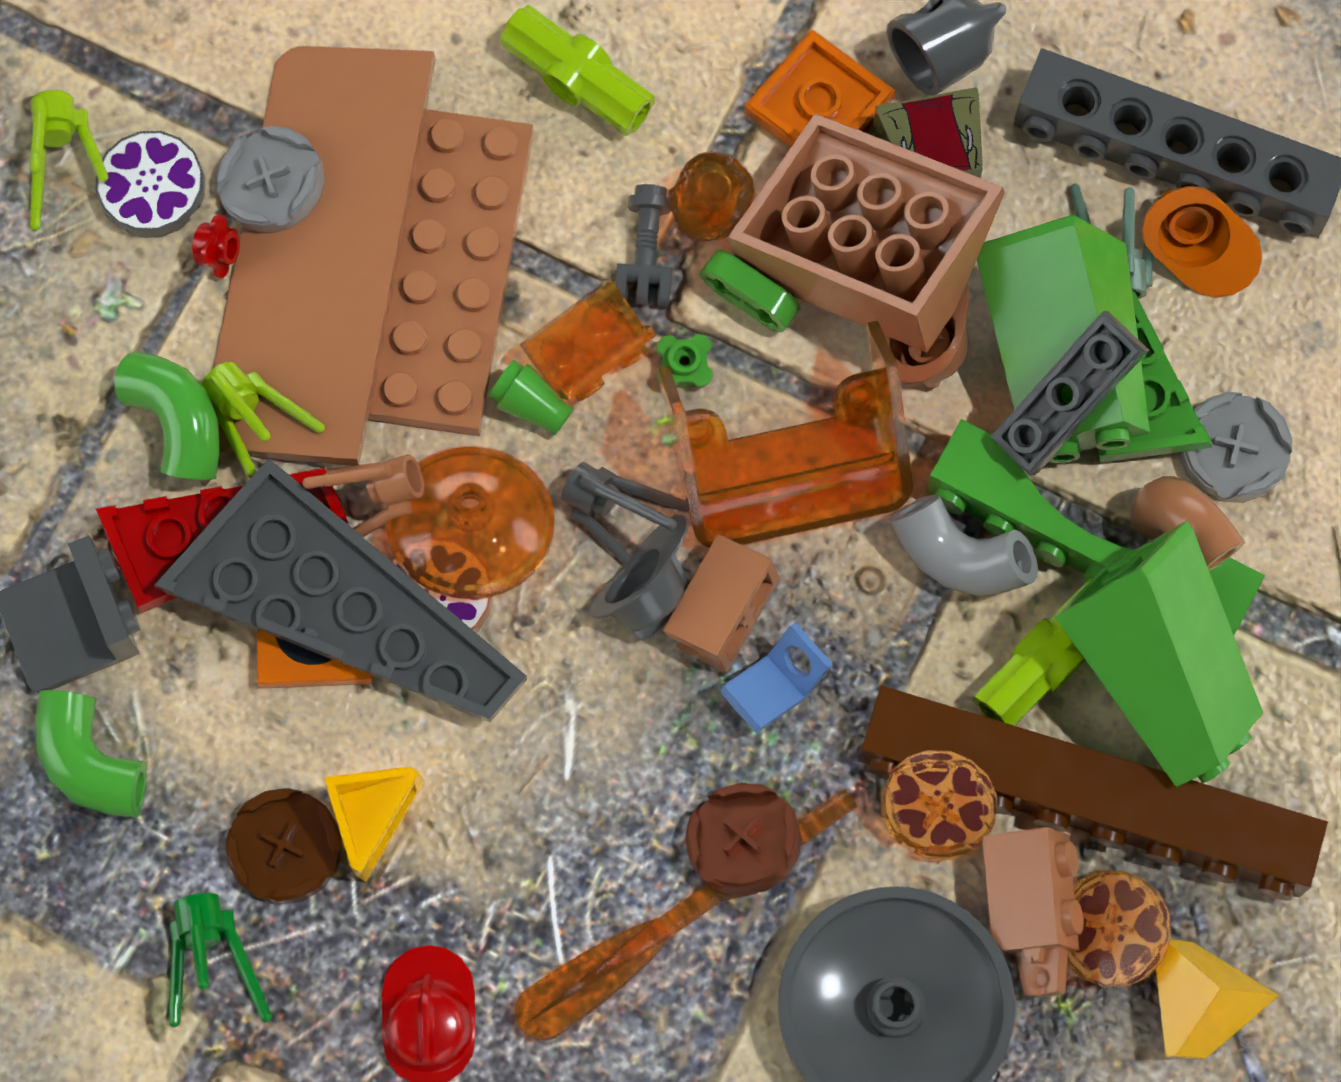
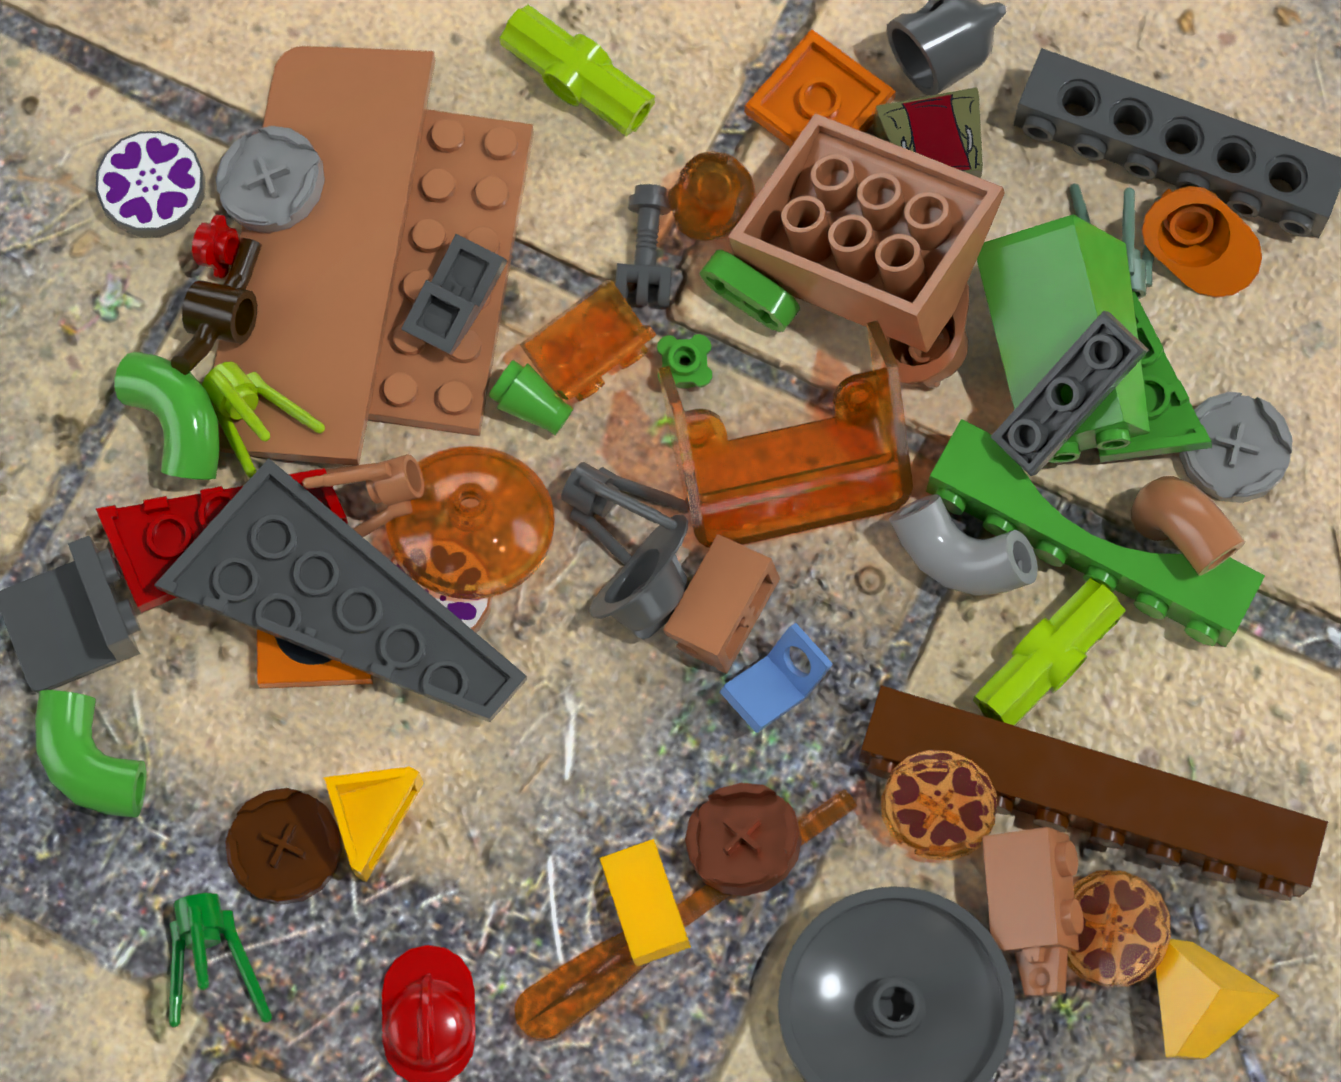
lime plant [30,90,108,231] -> none
bright green slope [1055,520,1263,787] -> none
none -> dark brown piece [171,238,262,375]
none -> dark grey slope [401,234,508,355]
none -> yellow tile [599,839,691,967]

